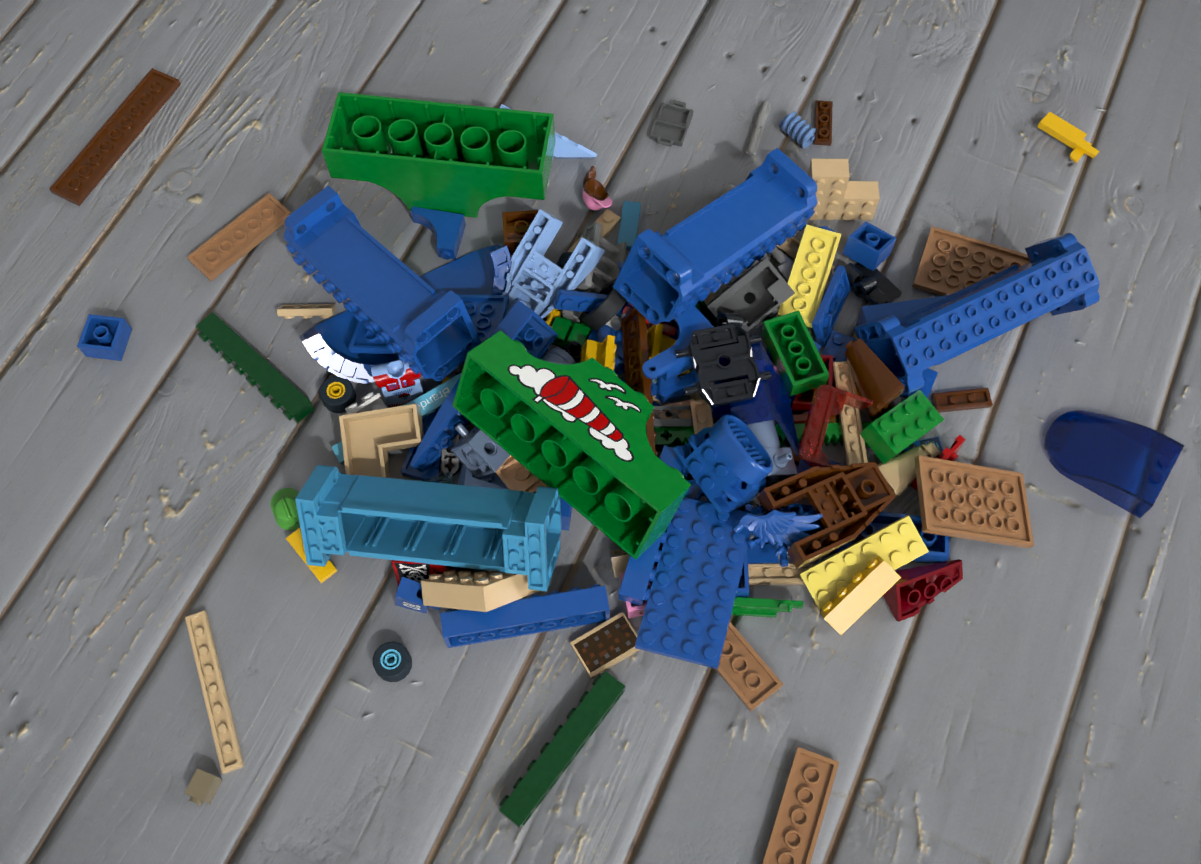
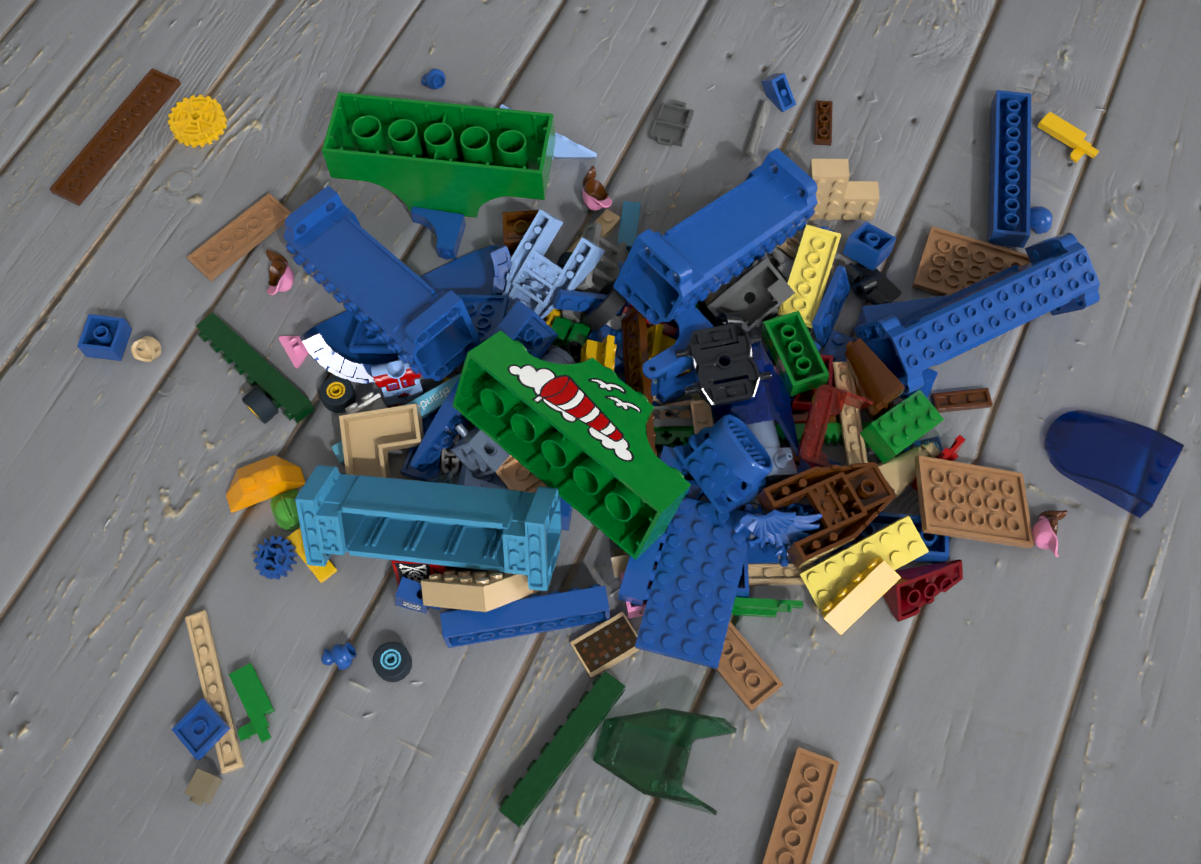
tan plate [277,304,336,319] -> none
medium blue piece [779,111,816,148] -> none
none -> tan piece [131,336,161,362]
none -> yellow piece [168,95,227,148]
none -> blue plate [171,698,230,760]
none -> light orange wedge [226,455,306,513]
none -> green piece [228,663,275,743]
none -> black wheel [242,387,279,424]
none -> blue gear [253,536,298,580]
none -> hair [266,249,294,295]
none -> bright pink piece [279,336,309,368]
none -> blue animal [321,643,357,670]
none -> blue animal [421,68,446,90]
none -> clear green windscreen [593,708,737,815]
none -> blue slope [761,73,796,112]
none -> blue brick [987,90,1031,248]
none -> blue hair [1030,206,1053,234]
none -> bright pink hair [1032,510,1068,557]

